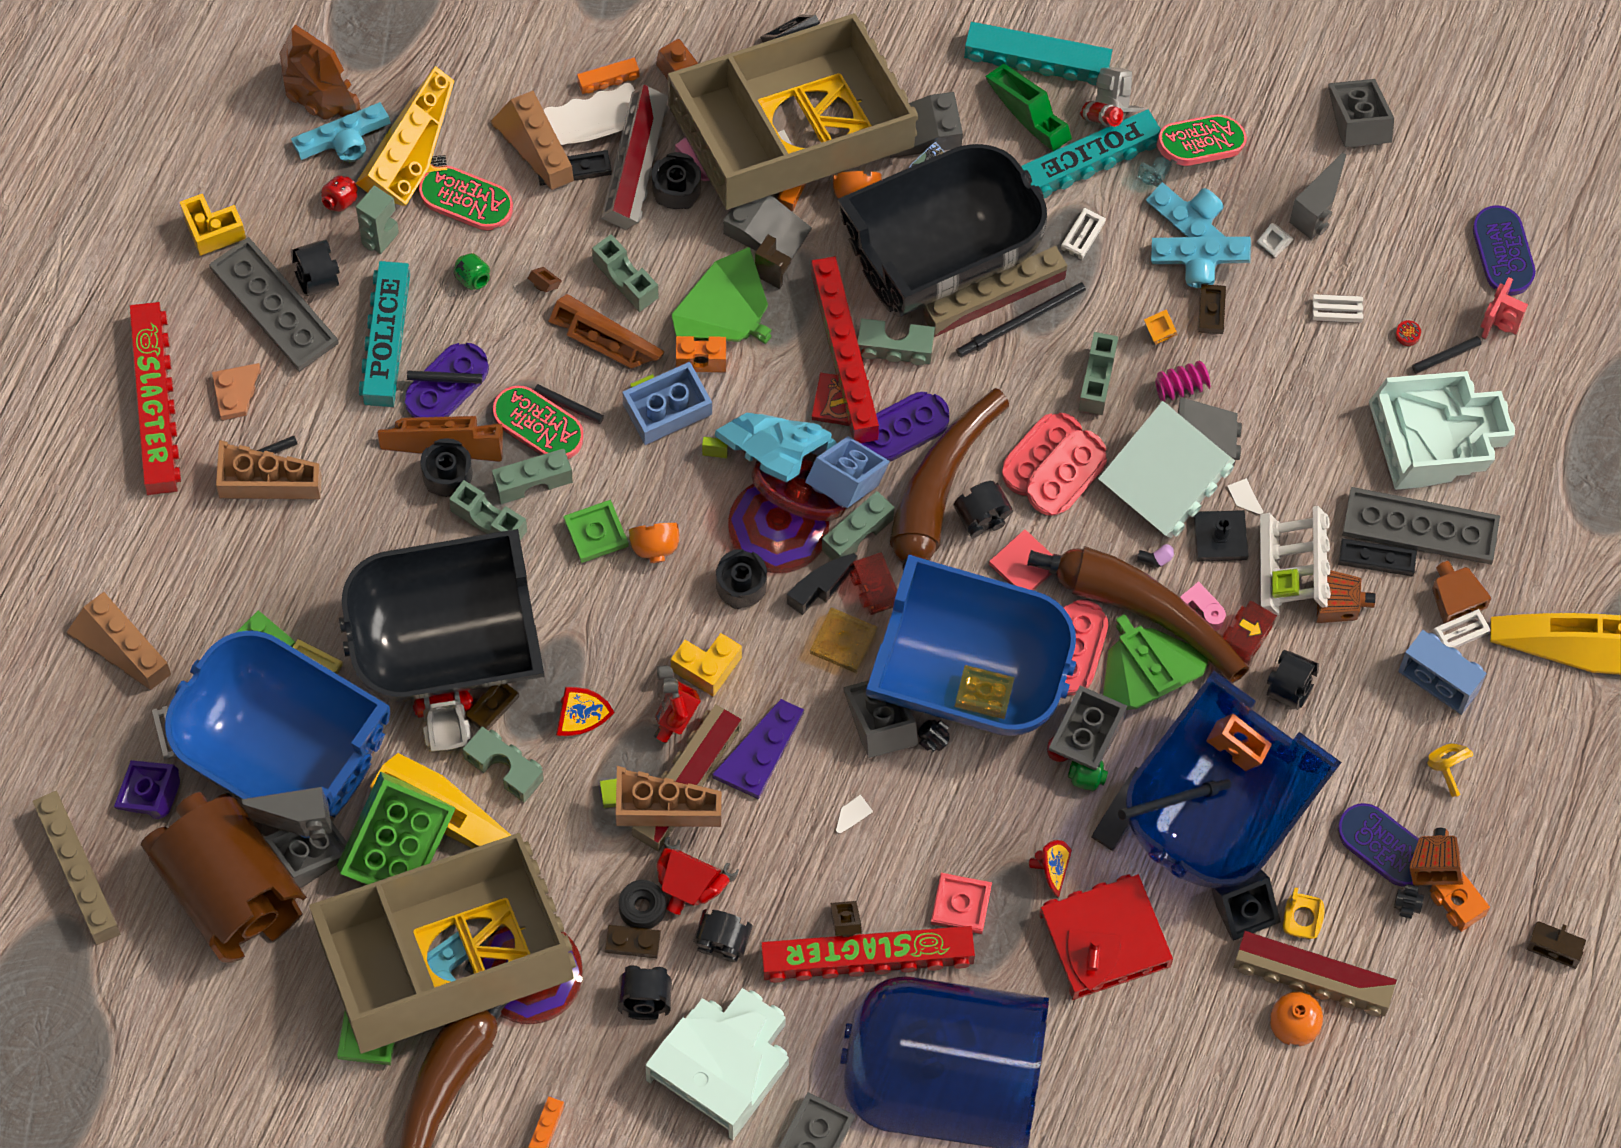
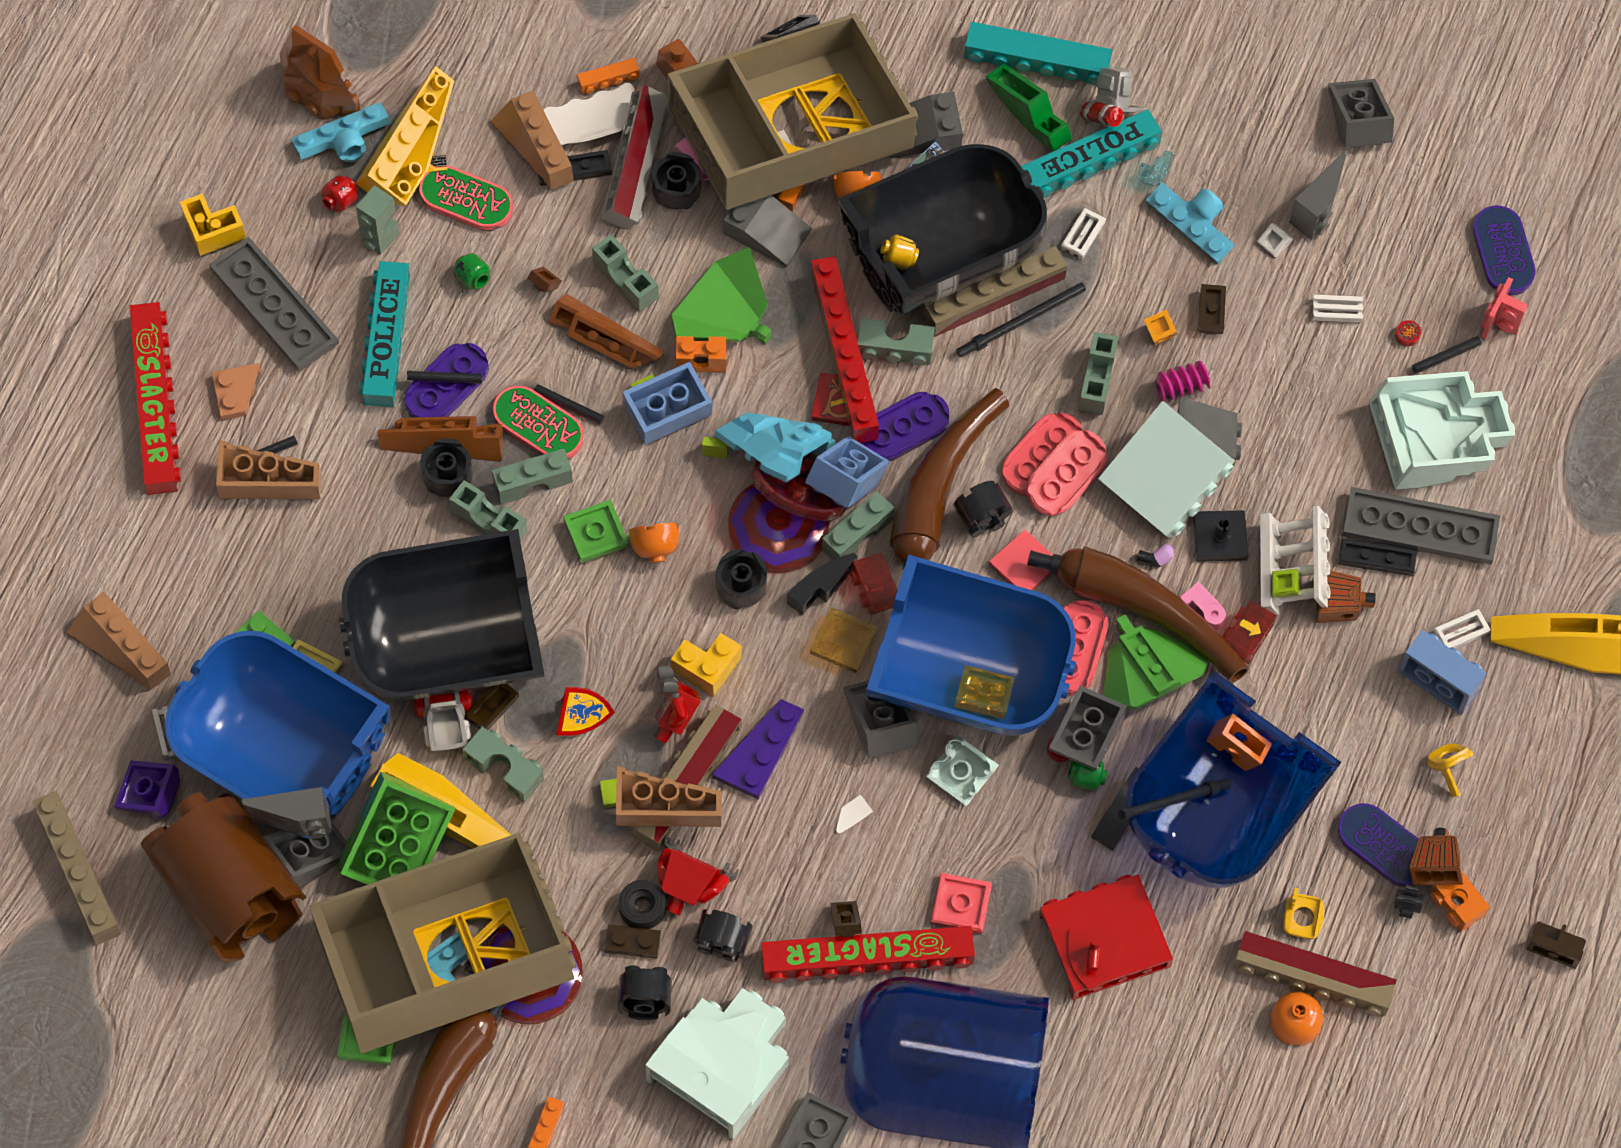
black brick [291,239,340,296] -> none
dark brown panel [755,234,791,289] -> none
black gear [918,719,950,752] -> none
shield [1029,840,1072,897] -> none
medium azure plate [1151,237,1251,288] -> none
tile [1157,115,1247,166] -> none
black slope [1210,866,1281,941] -> none
white sticker [1228,478,1263,514] -> none
black brick [1266,650,1319,710] -> none
dark orange torso [1432,561,1491,624] -> none
none -> yellow head [880,234,919,270]
none -> light aqua slope [926,735,999,806]

